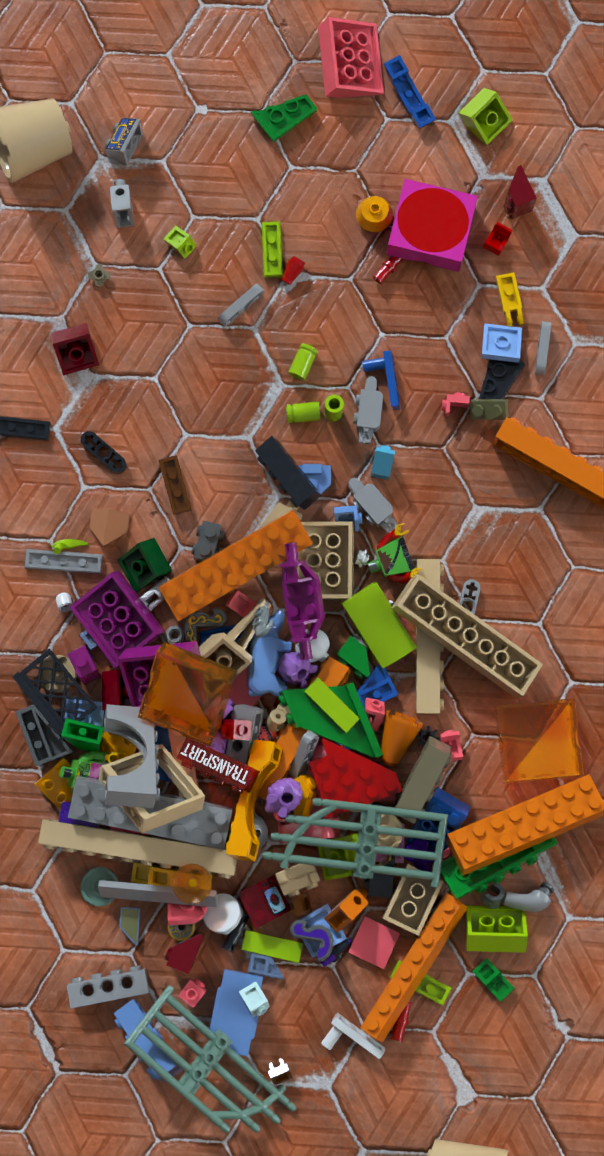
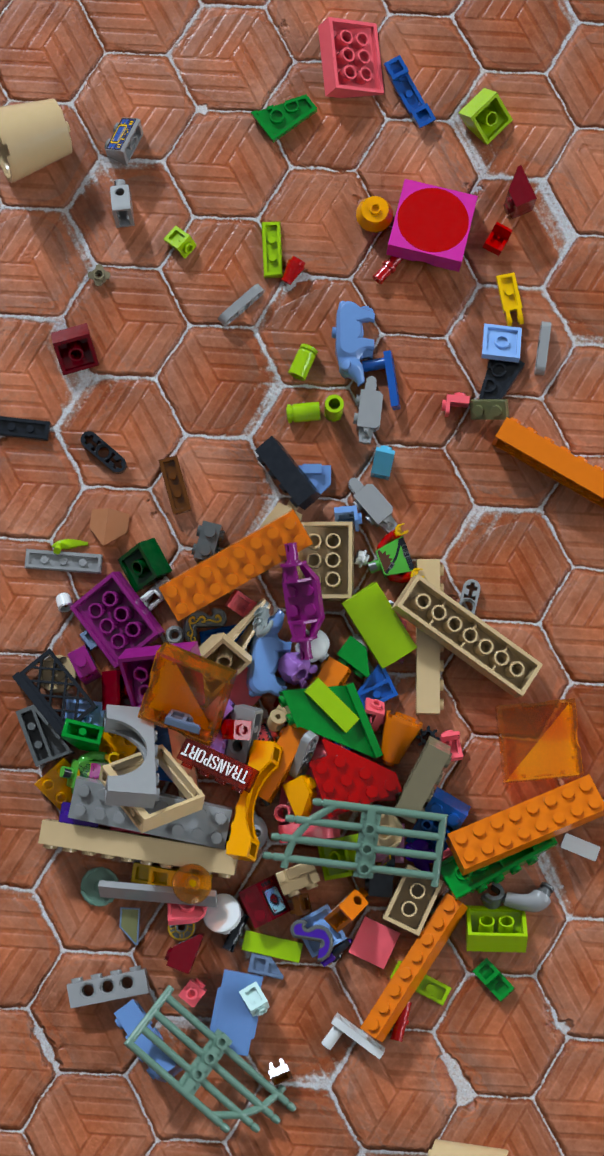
medium lavender animal [265,778,303,817] -> none
none -> sand blue tile [164,709,200,734]
none -> medium blue animal [332,301,375,387]
none -> white sticker [561,833,600,861]

